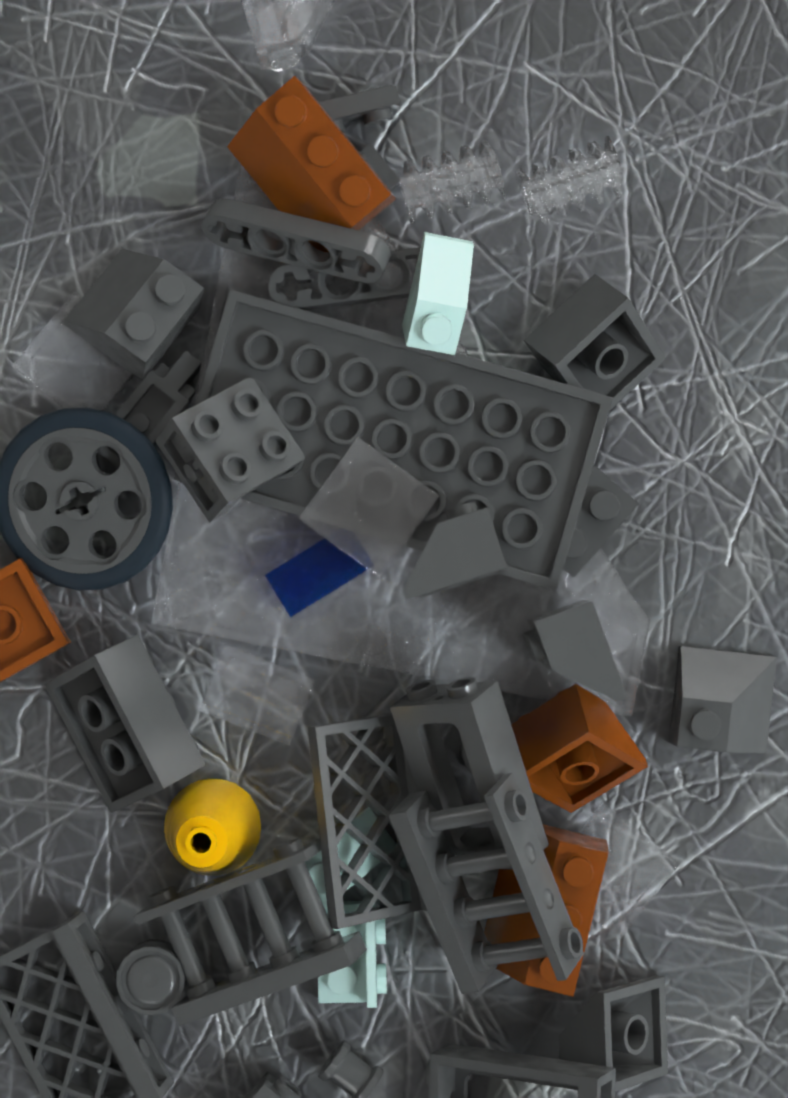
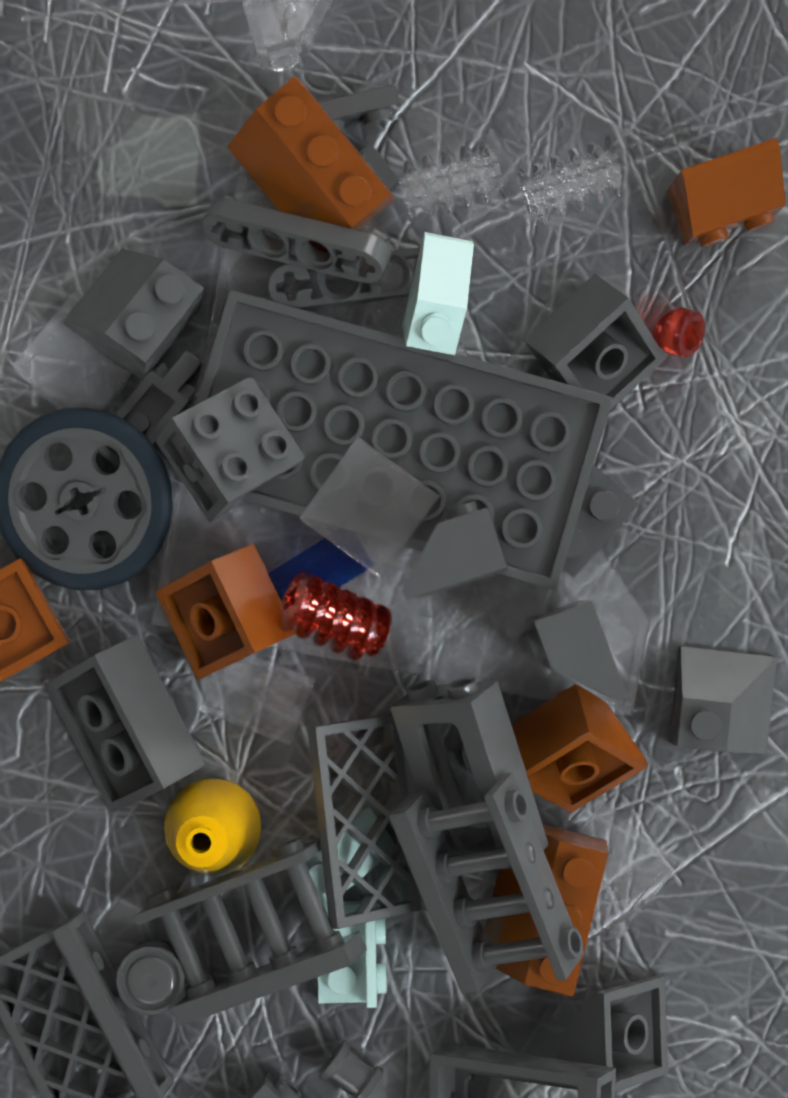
none -> dark orange slope [155,543,296,680]
none -> clear red piece [278,571,392,661]
none -> clear red tile [652,307,705,358]
none -> dark orange slope [667,138,786,248]

